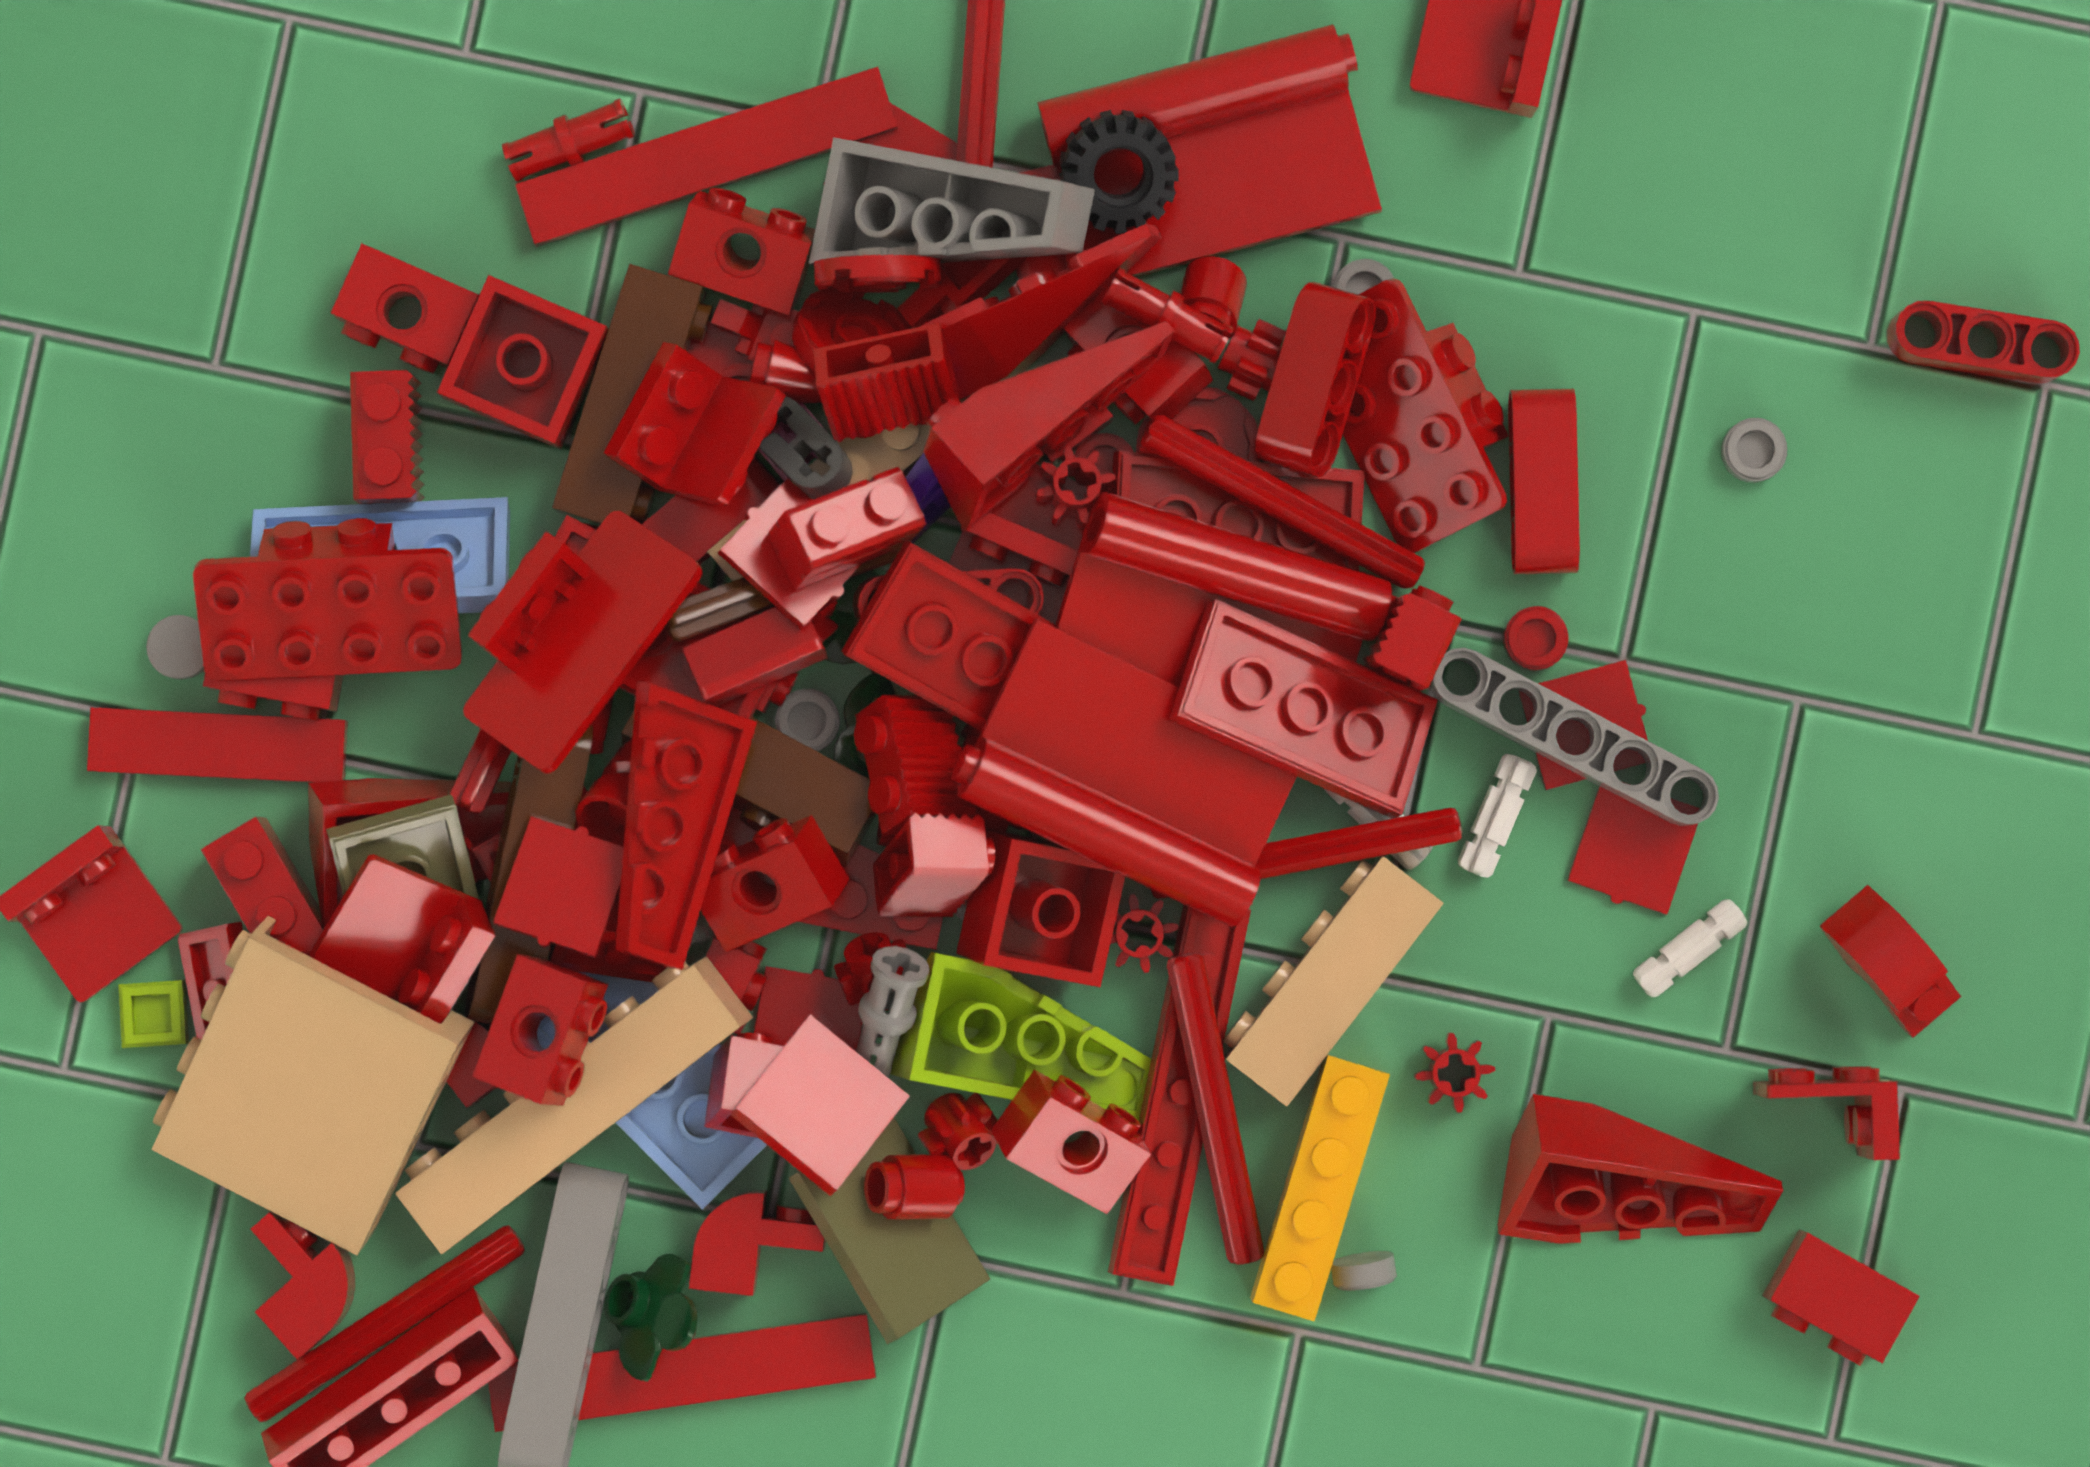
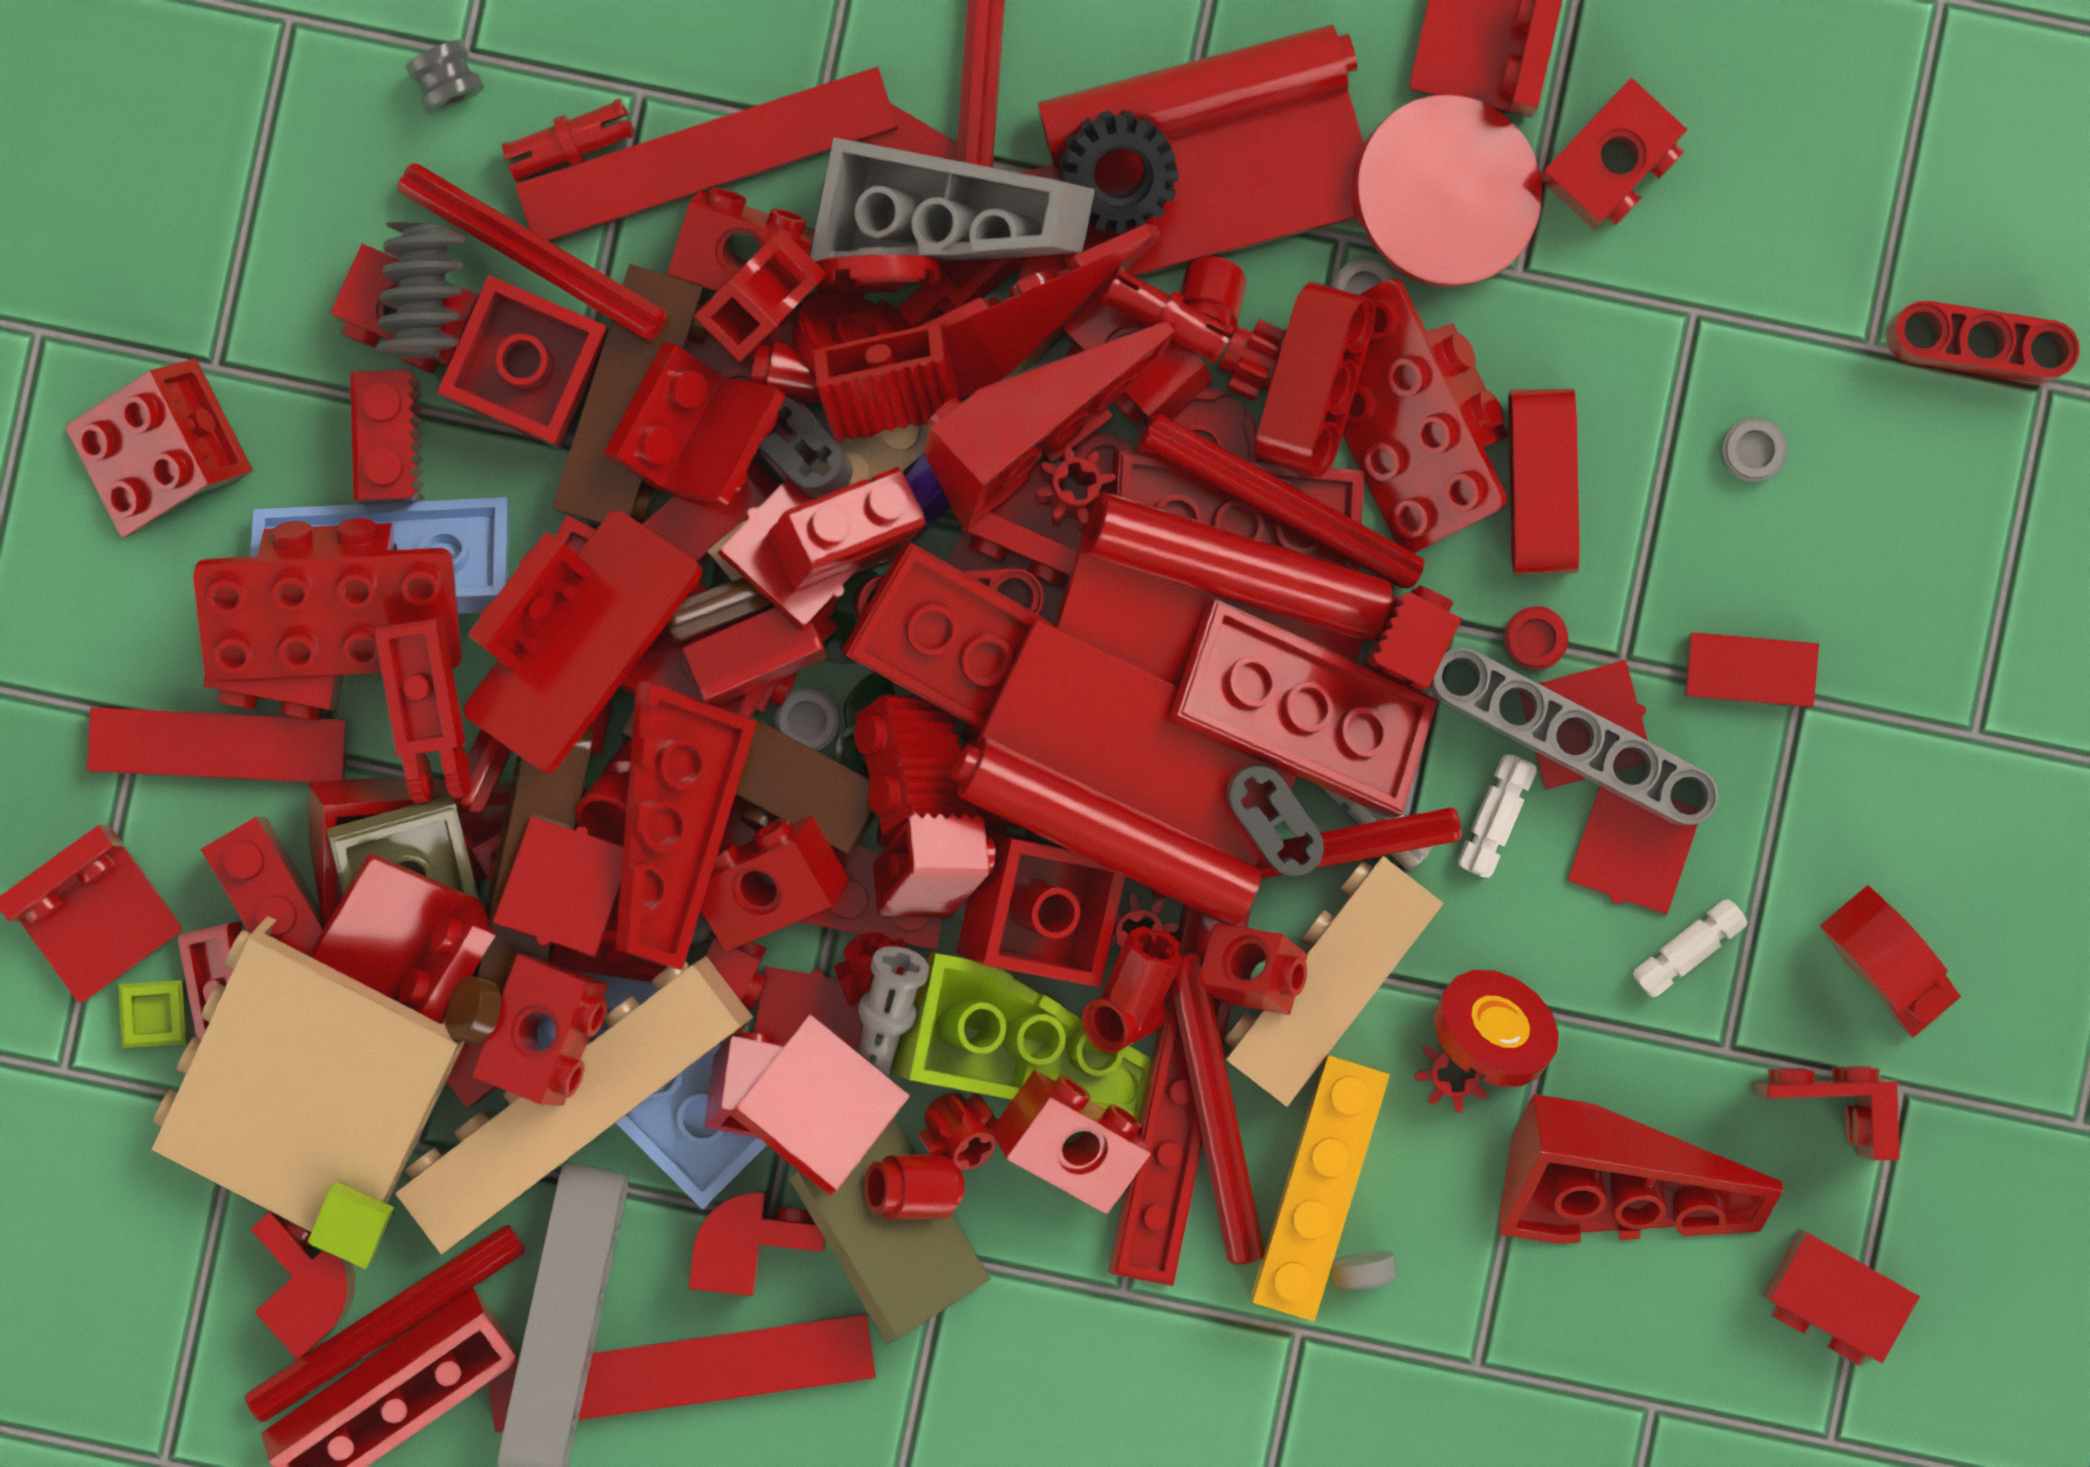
light grey tile [146,615,204,680] -> none
dark green plate [604,1254,698,1382] -> none
none -> red bracket [66,358,253,537]
none -> lime tile [307,1181,394,1269]
none -> red hinge [375,617,472,804]
none -> dark grey piece [376,222,467,359]
none -> red axle [398,163,668,341]
none -> dark grey wheel [405,40,485,114]
none -> reddish brown tile [445,976,501,1045]
none -> red brick [694,228,827,362]
none -> red piece [1082,926,1183,1054]
none -> red brick [1197,922,1308,1015]
none -> dark grey beam [1226,765,1324,876]
none -> tile [1352,95,1542,288]
none -> red tile [1433,970,1559,1087]
none -> red brick [1541,77,1688,230]
none -> red tile [1684,632,1819,708]

